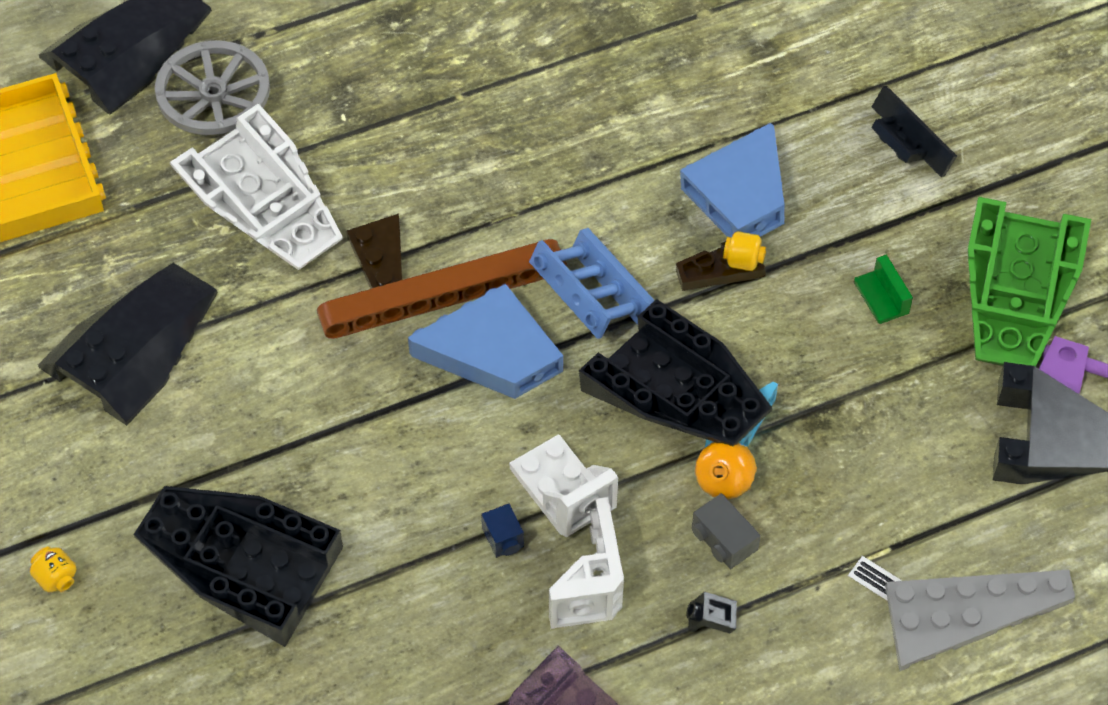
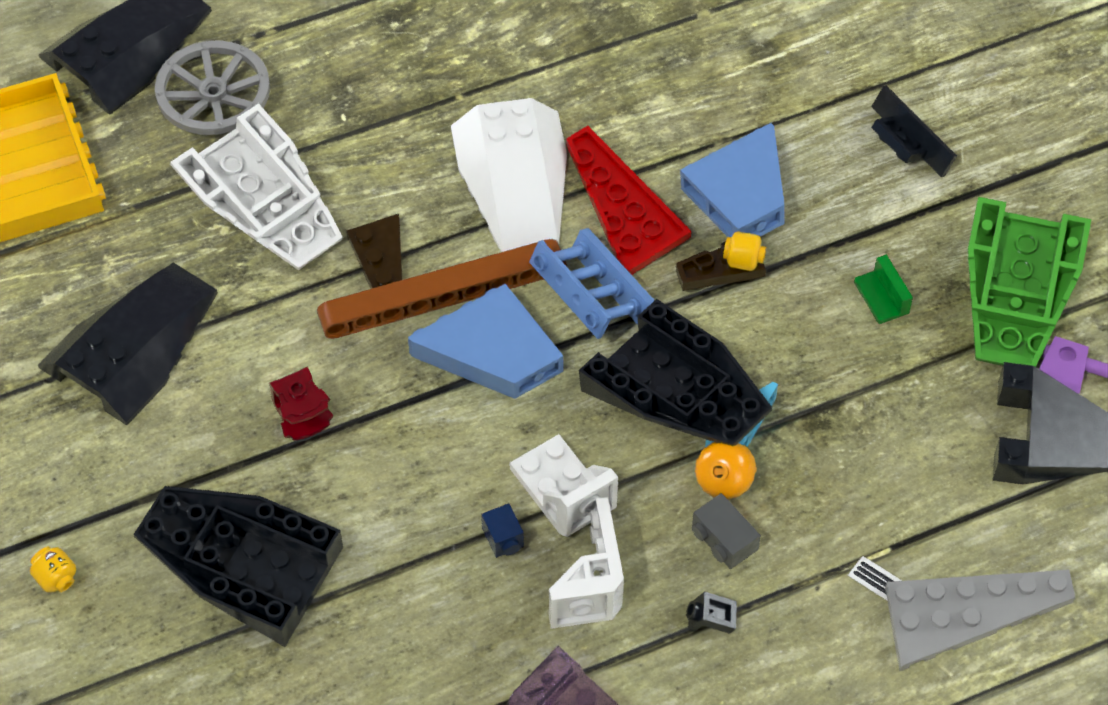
none -> dark red piece [269,367,333,441]
none -> white wedge [451,98,567,252]
none -> red wing [566,125,692,275]

